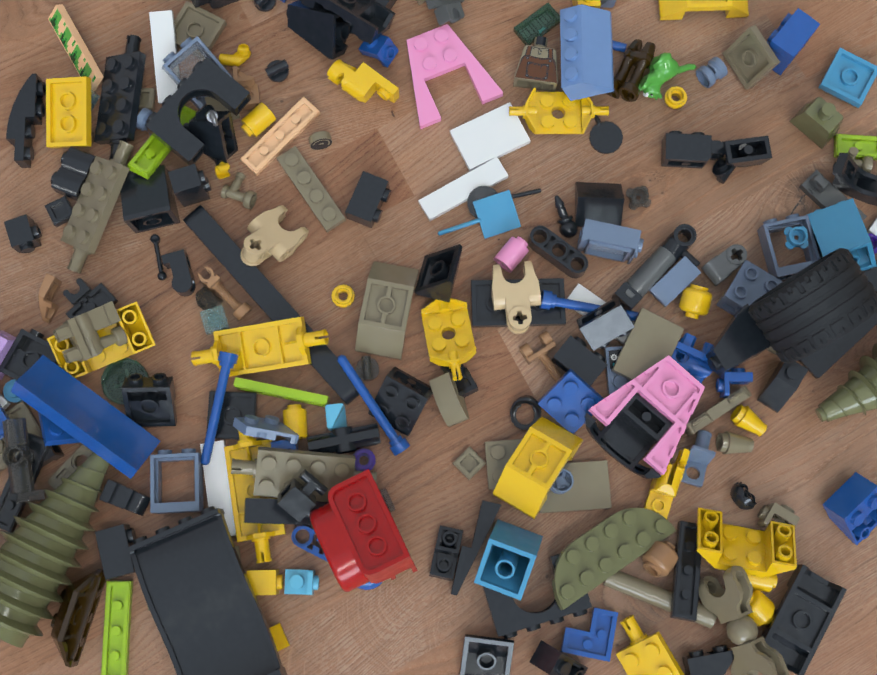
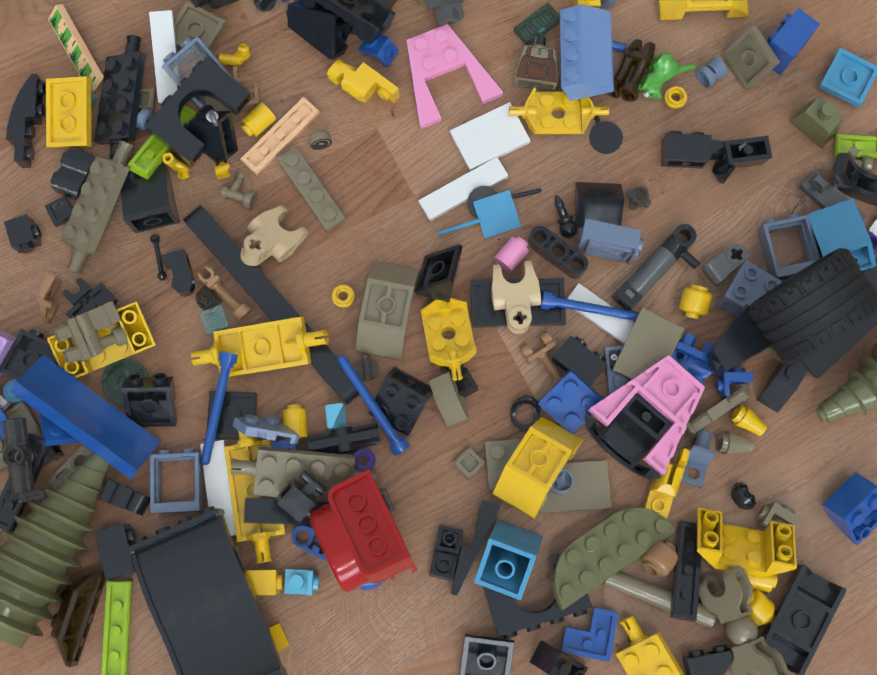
black brick [168,164,212,207] -> none
lime tile [233,377,330,407] -> none
black plate [265,59,289,82] -> none
black brick [345,171,392,228] -> none
brick [576,297,634,351] -> none
sand blue slope [649,256,701,307] -> none
dark azure plate [784,226,809,250] -> none
none -> yellow arm [162,153,190,180]

